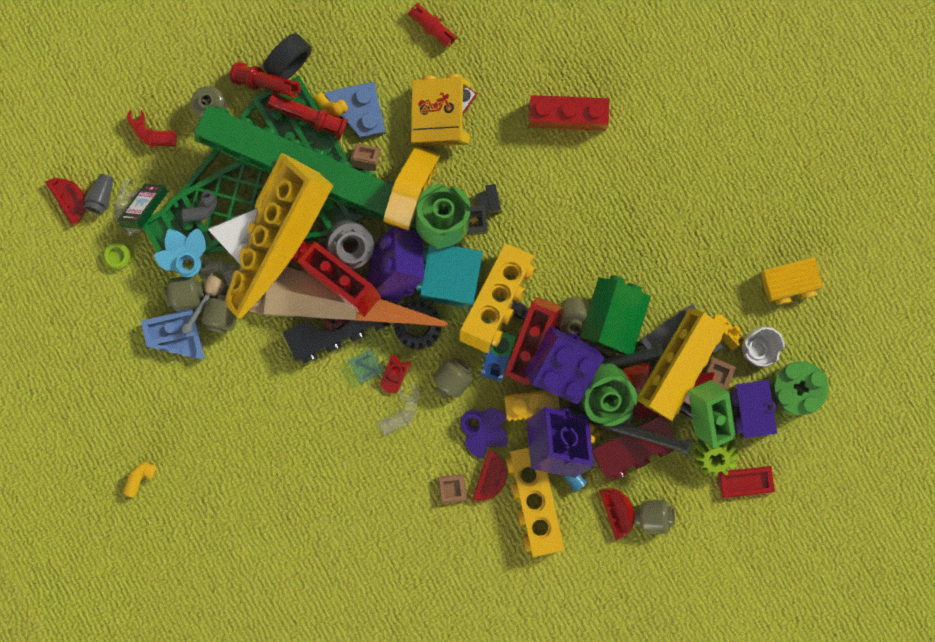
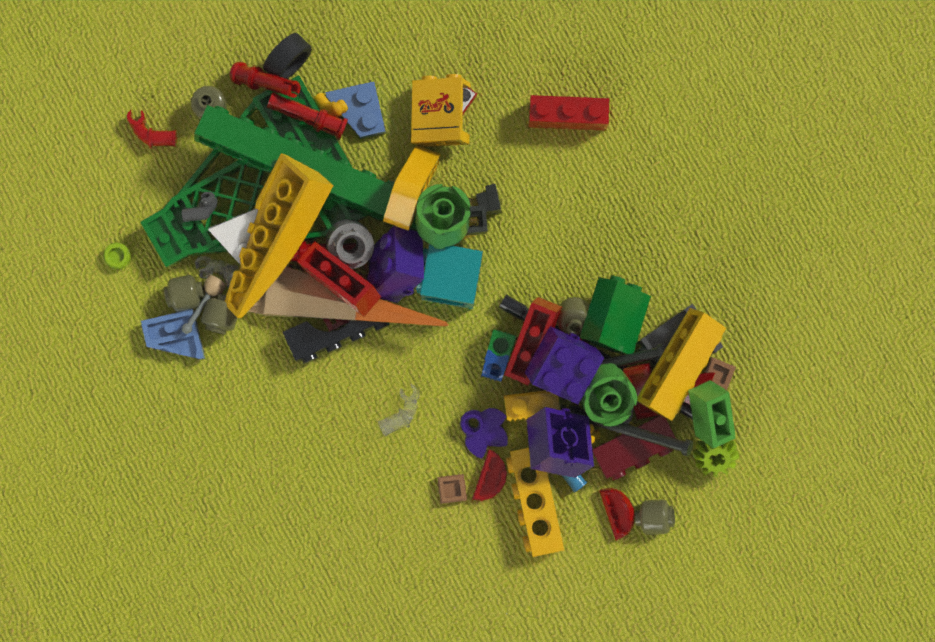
red tile [45,178,86,226] -> none
dark grey cone [83,174,114,215] -> none
clear piece [113,179,143,238] -> none
tile [117,183,168,229] -> none
yellow arm [123,462,157,497] -> none
medium azure plate [154,229,206,278] -> none
clear light blue tile [348,349,384,384] -> none
medium nougat tile [350,144,381,171] -> none
red piece [380,354,411,393] -> none
black tyre [394,301,441,350] -> none
red pin [408,3,457,49] -> none
olive head [433,358,472,398] -> none
yellow brick [459,243,536,354] -> none
yellow piece [712,315,744,350] -> none
red tile [718,466,775,498] -> none
dark purple brick [729,380,777,438] -> none
white hair [742,327,785,367] -> none
yellow brick [760,257,823,306] -> none
bright green brick [769,361,828,416] -> none

